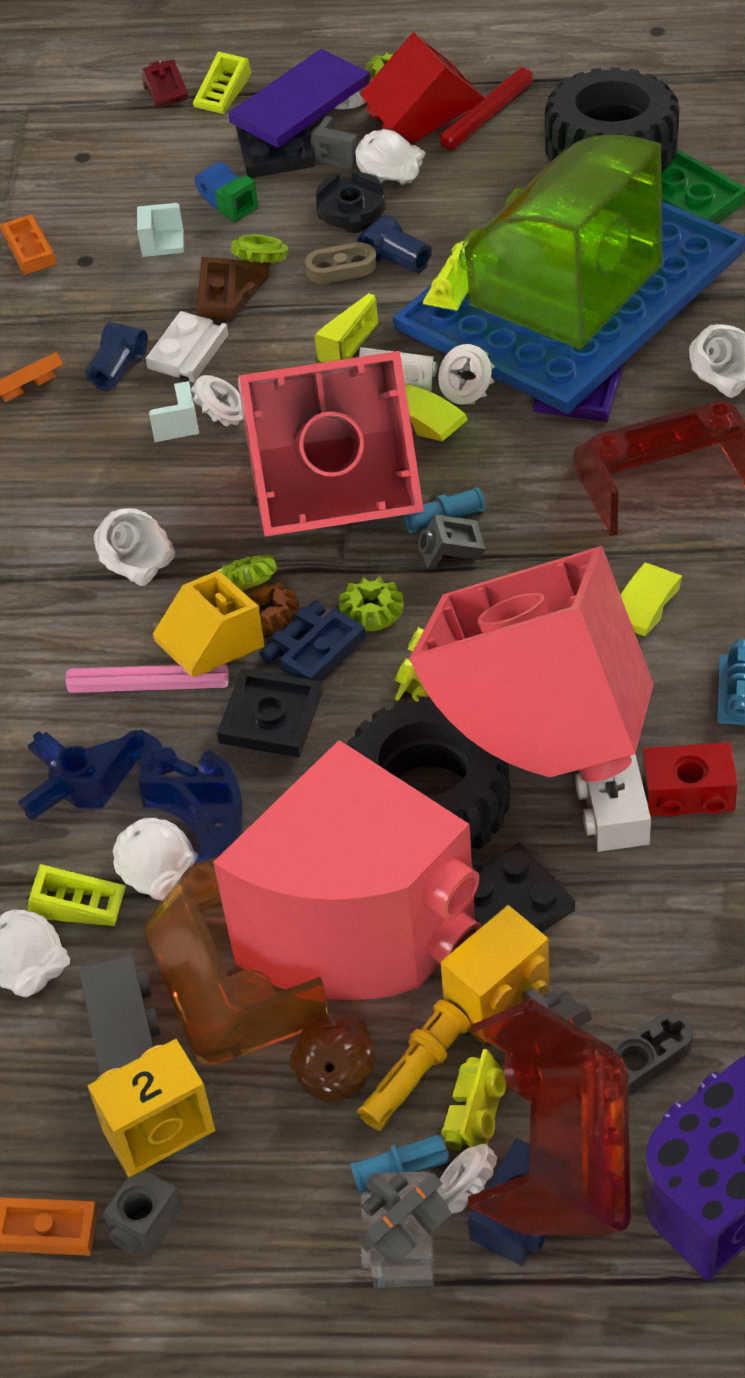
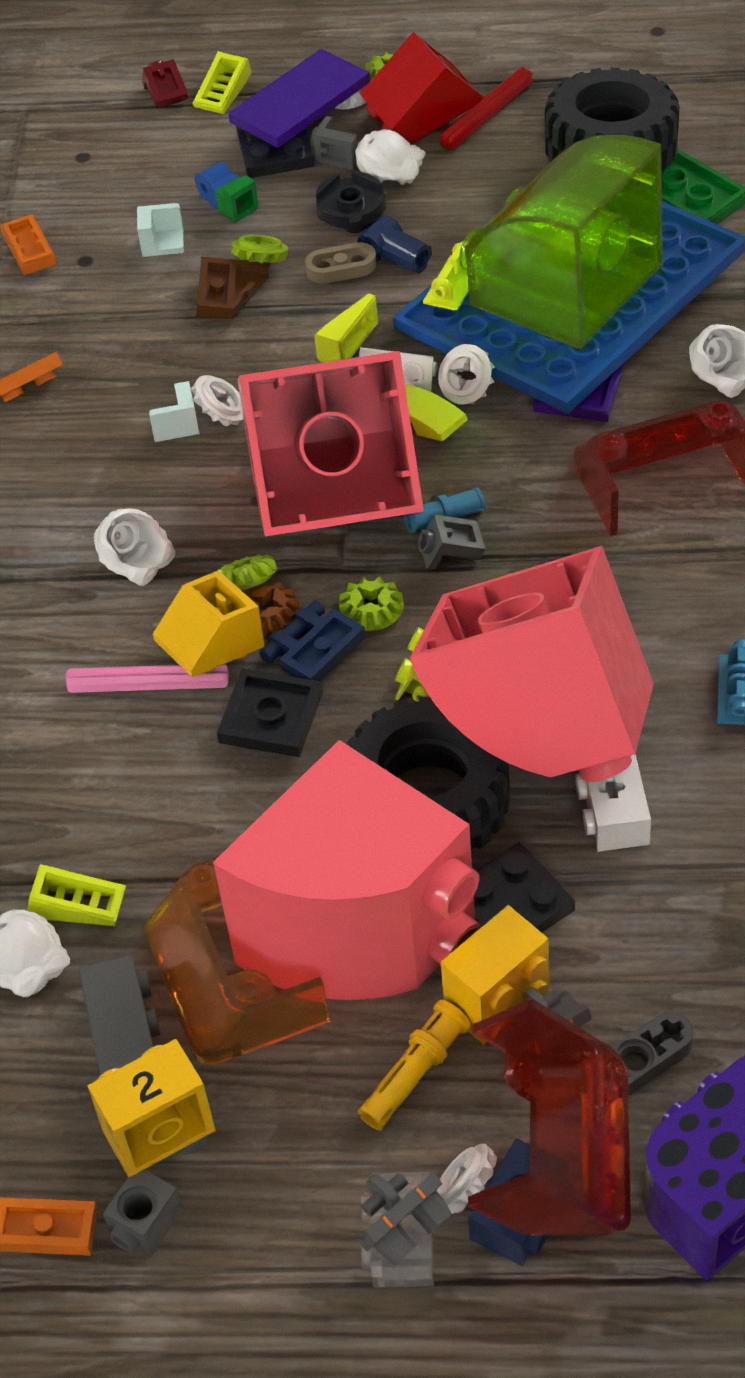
clear blue piece [18,730,245,892] -> none
dark blue piece [85,322,148,391] -> none
white hair [113,818,204,901] -> none
white plate [146,311,228,382] -> none
reddish brown hair [290,1017,376,1102] -> none
dark azure axle [350,1135,449,1194] -> none
neon yellow hinge [441,1049,507,1151] -> none
neon yellow slope [621,562,682,636] -> none
red brick [642,742,738,817] -> none

